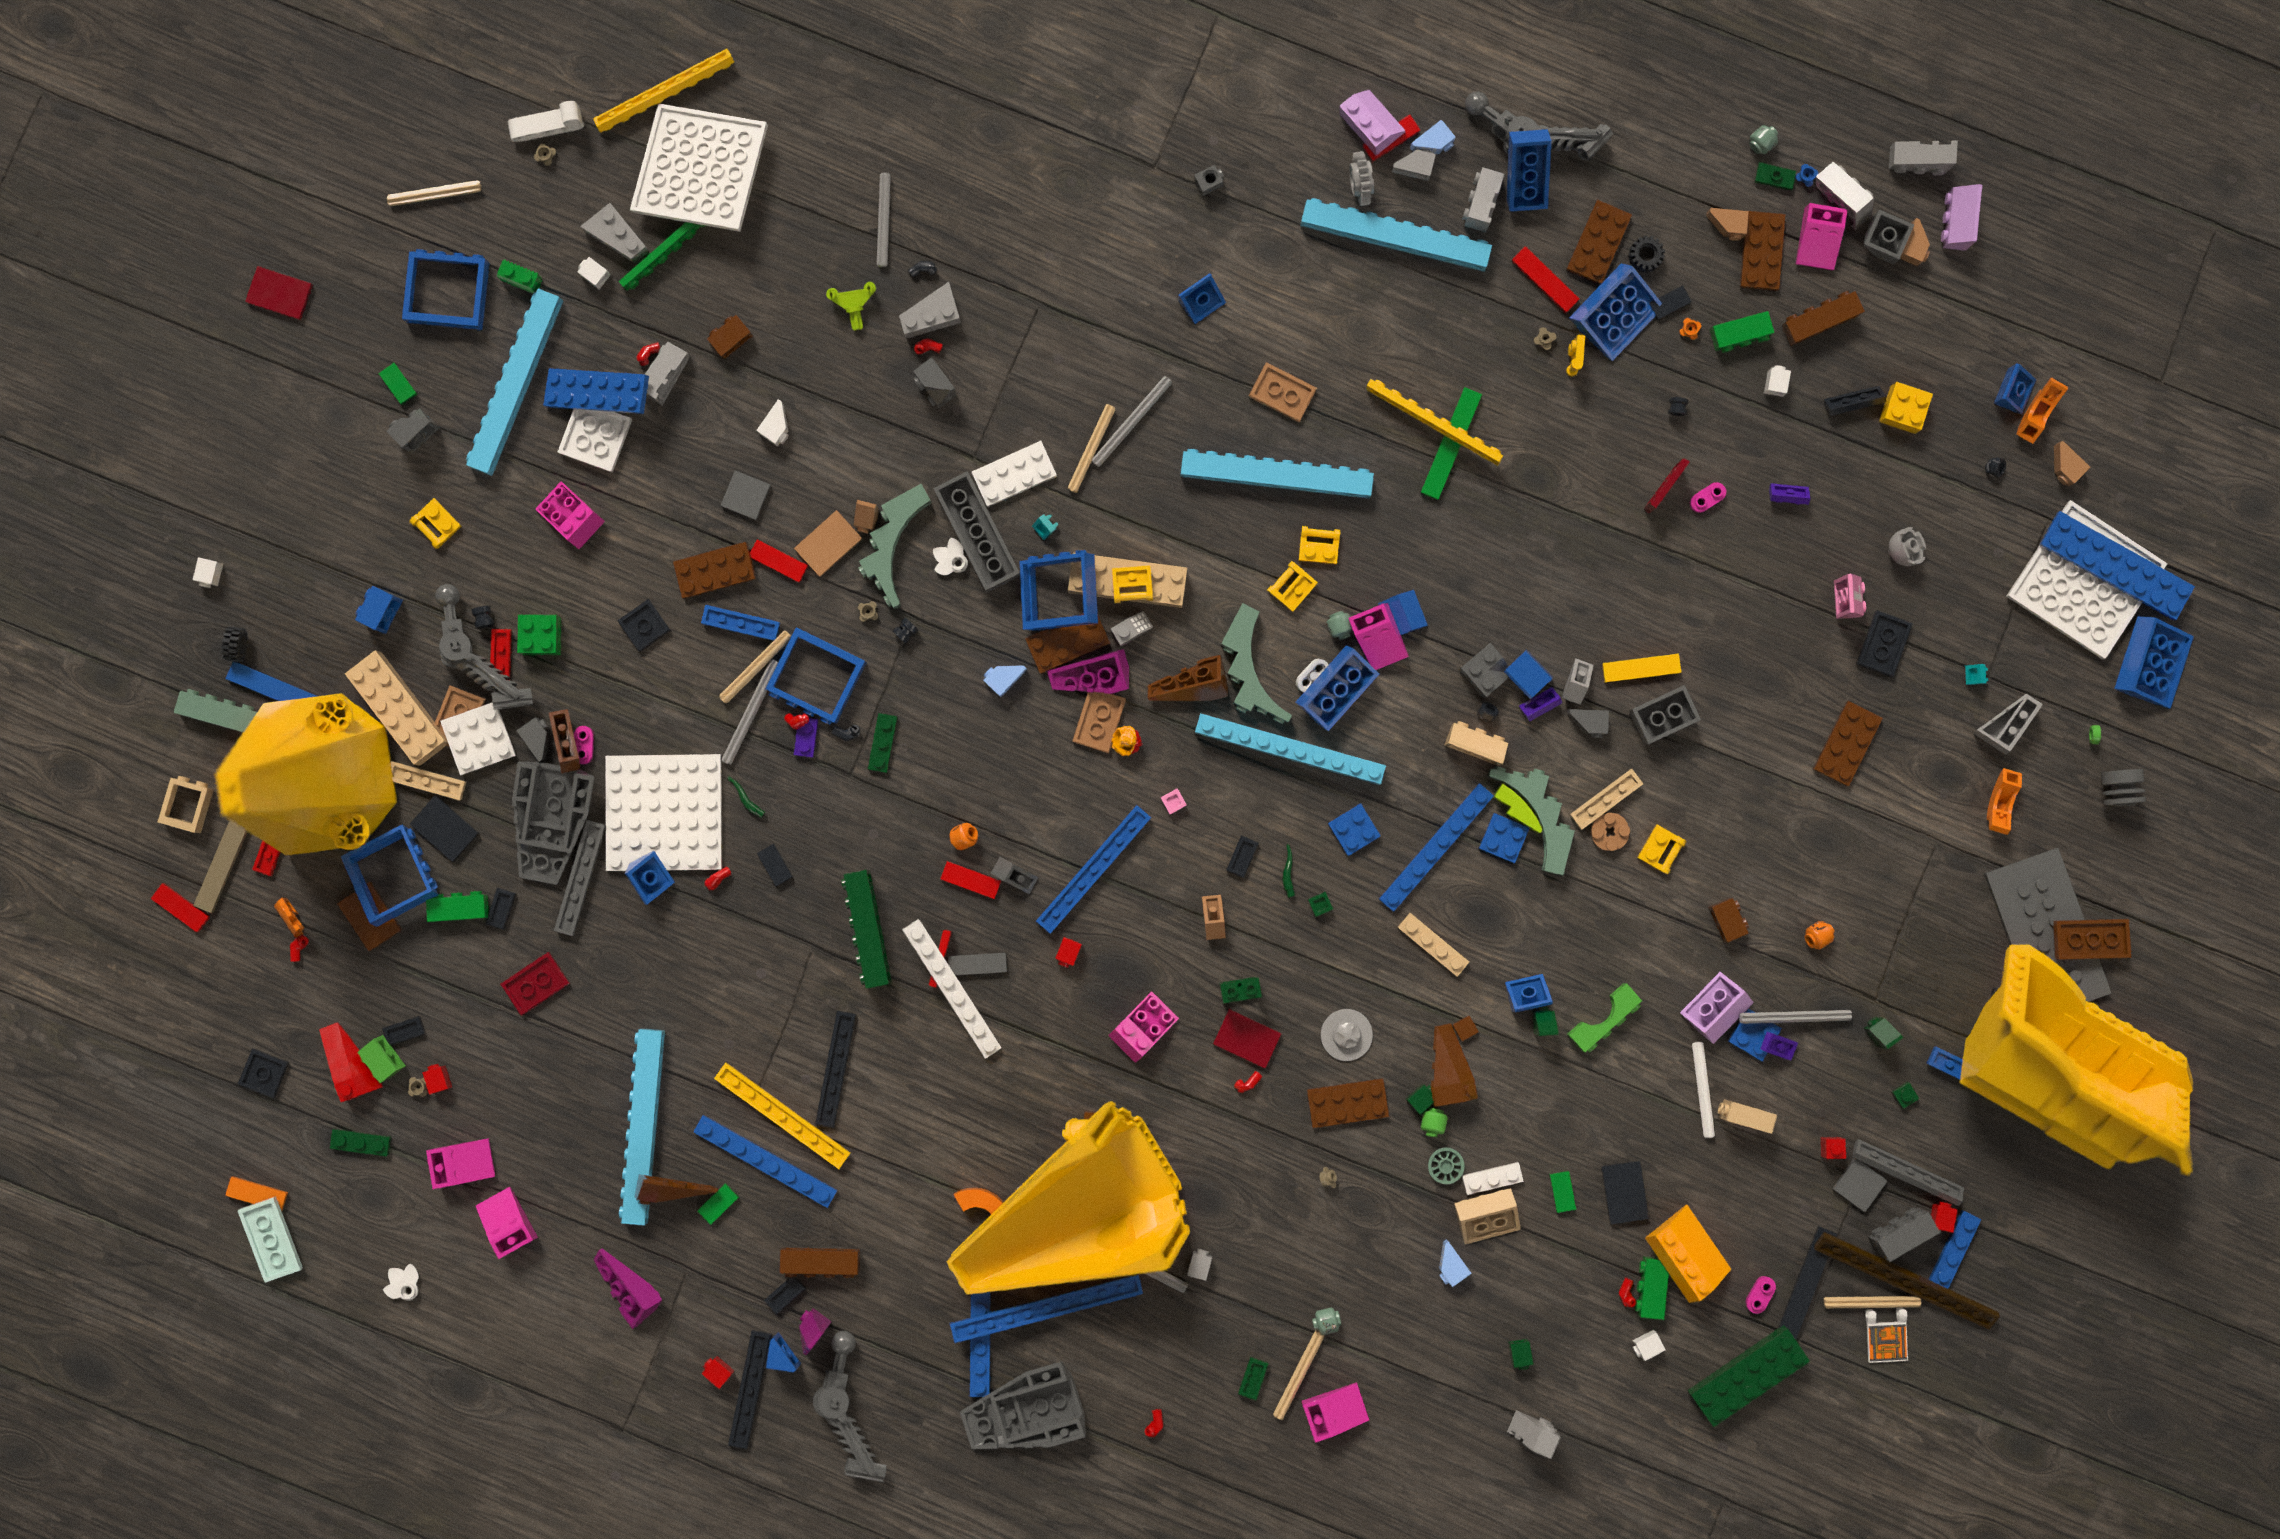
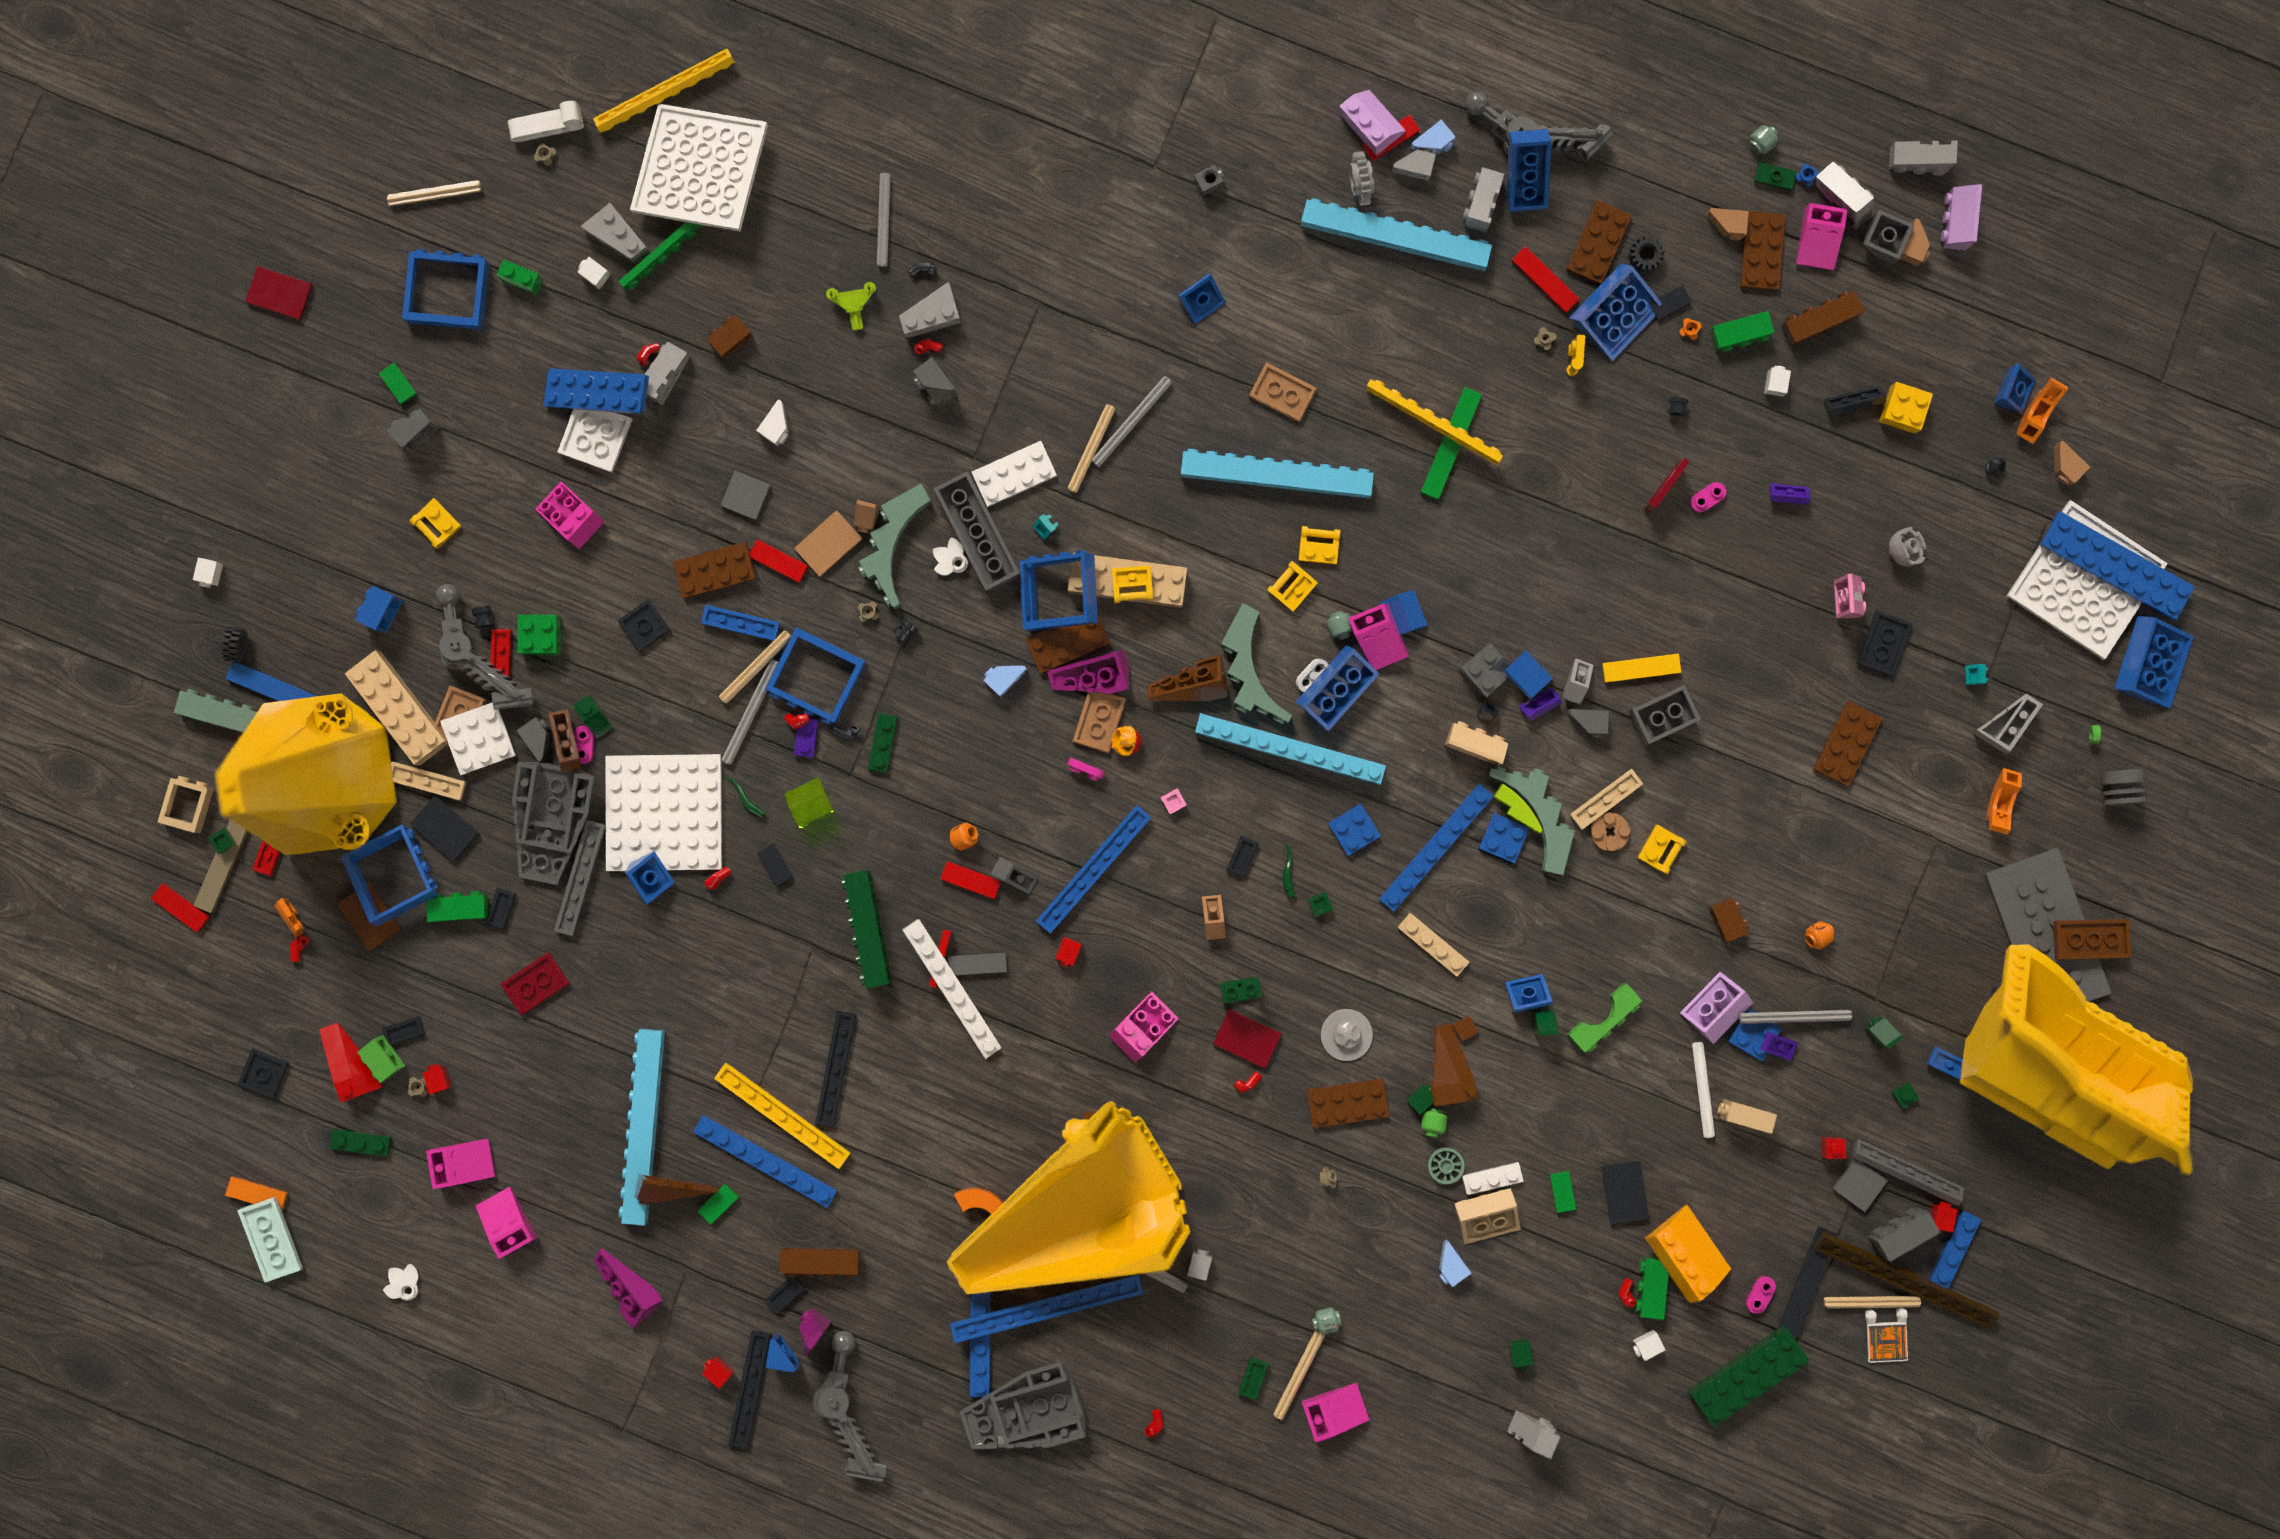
medium azure brick [466,289,563,476] -> none
light grey slope [1111,611,1153,647] -> none
none -> dark green plate [208,828,236,854]
none -> dark green slope [573,695,614,739]
none -> clear neon green slope [785,777,836,828]
none -> dark pink plate [1067,758,1105,781]

